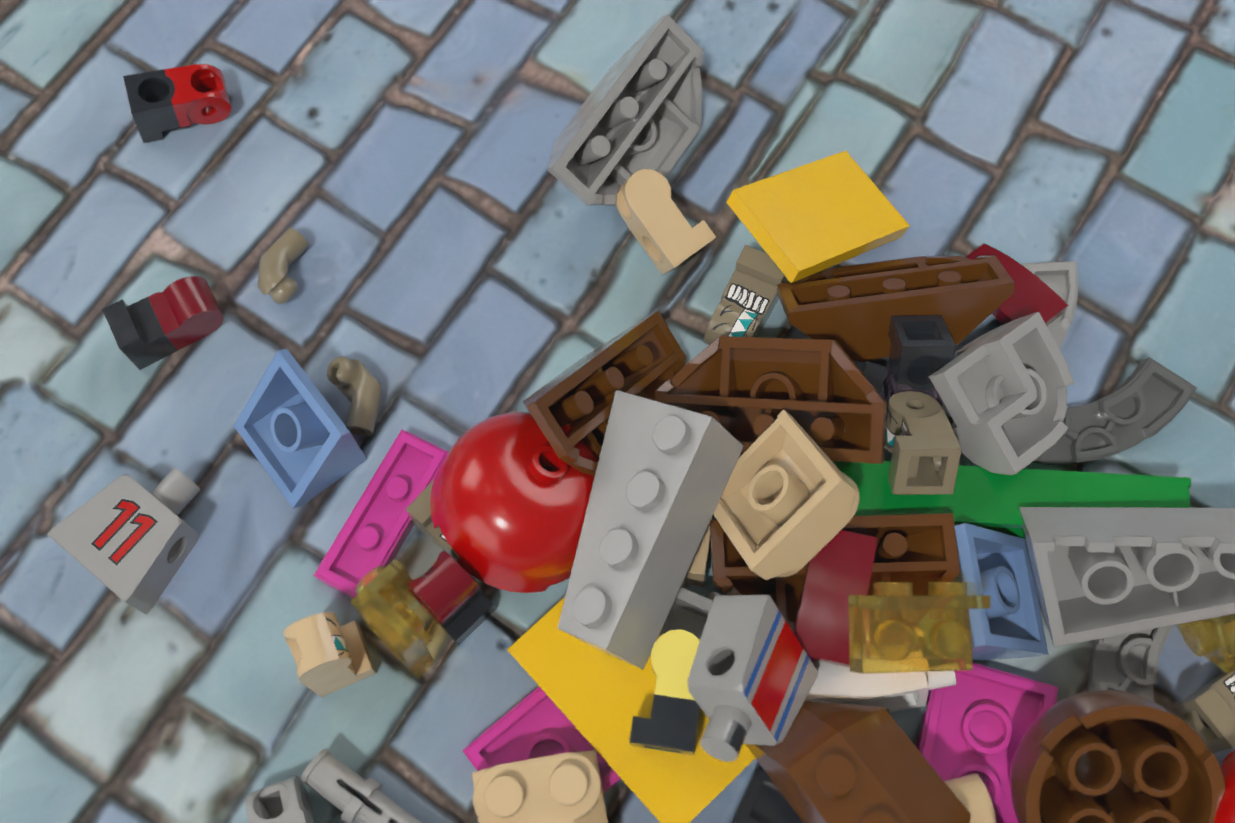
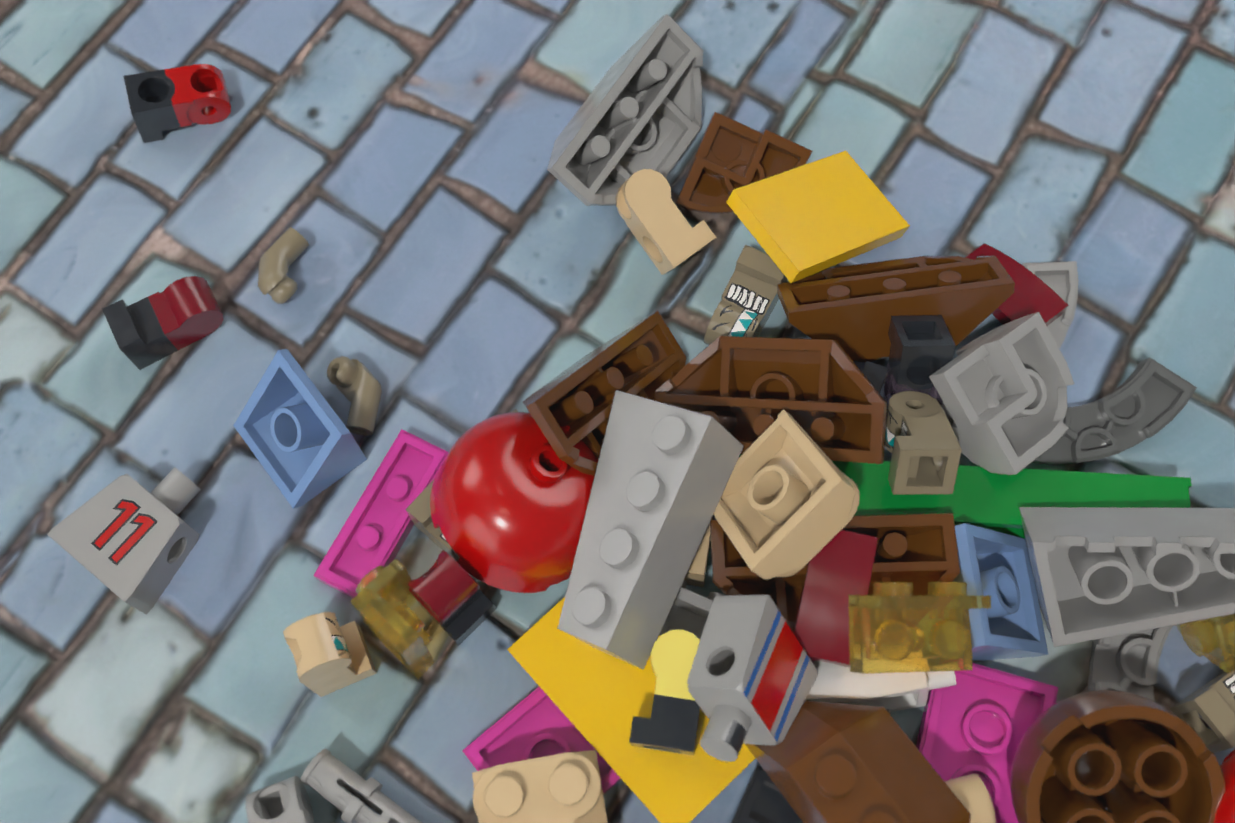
none -> reddish brown brick [675,112,812,214]

